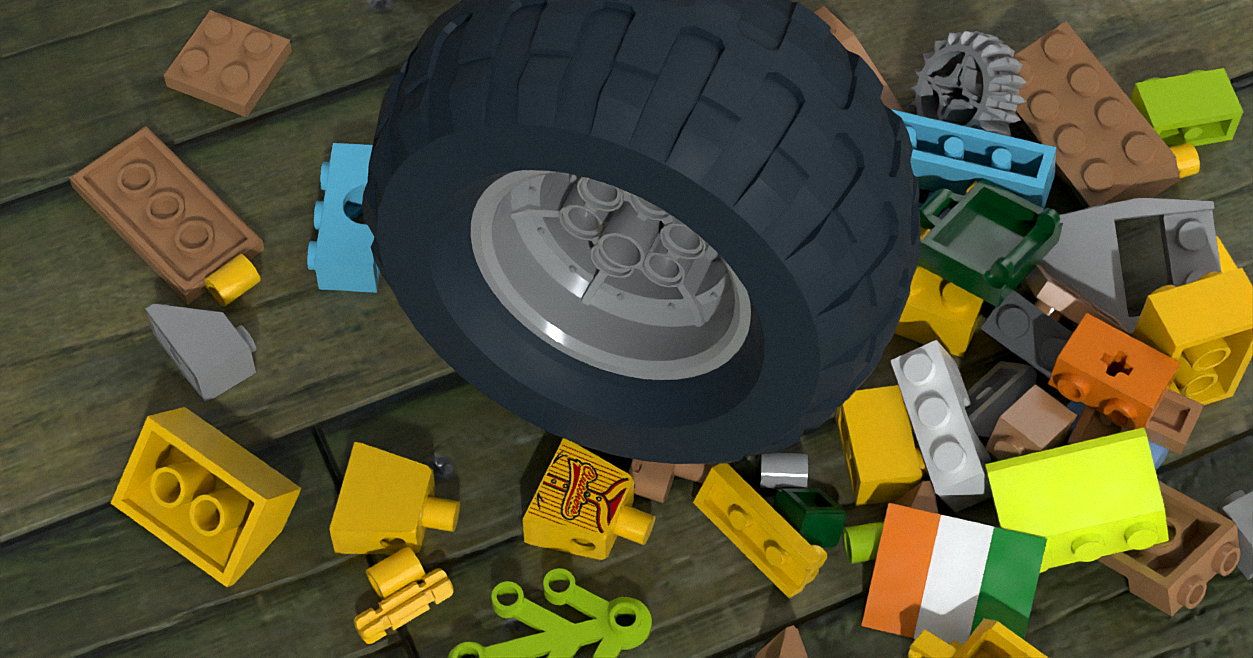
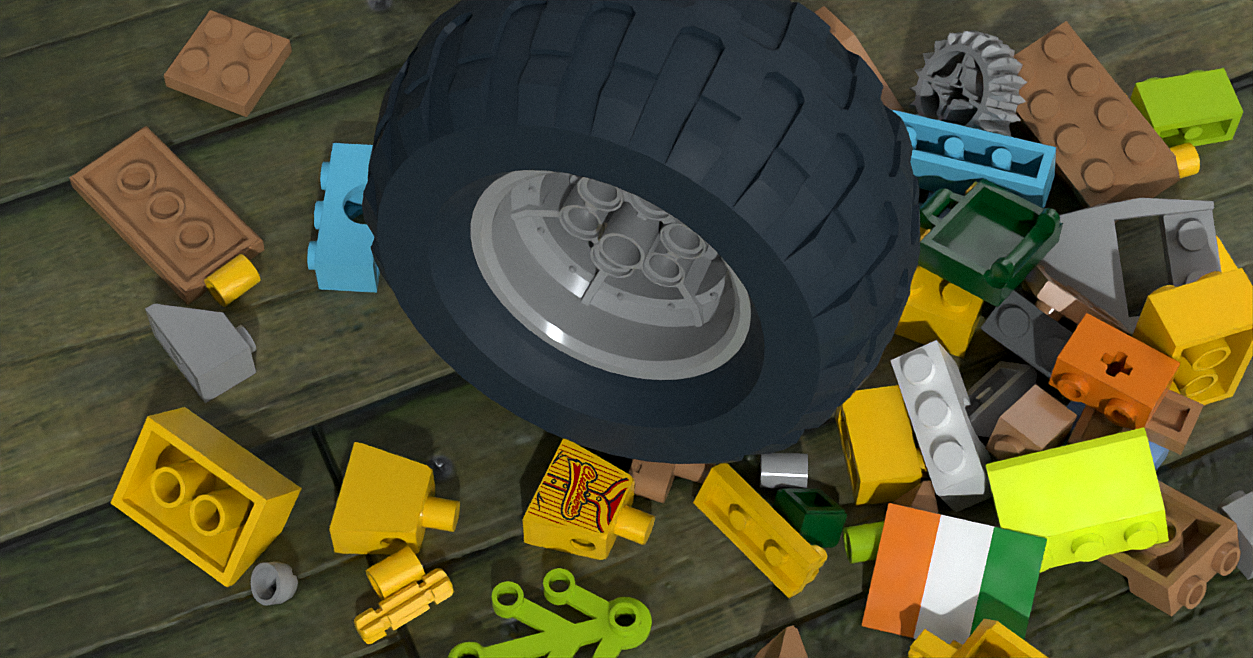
none -> light grey hinge [251,561,298,605]

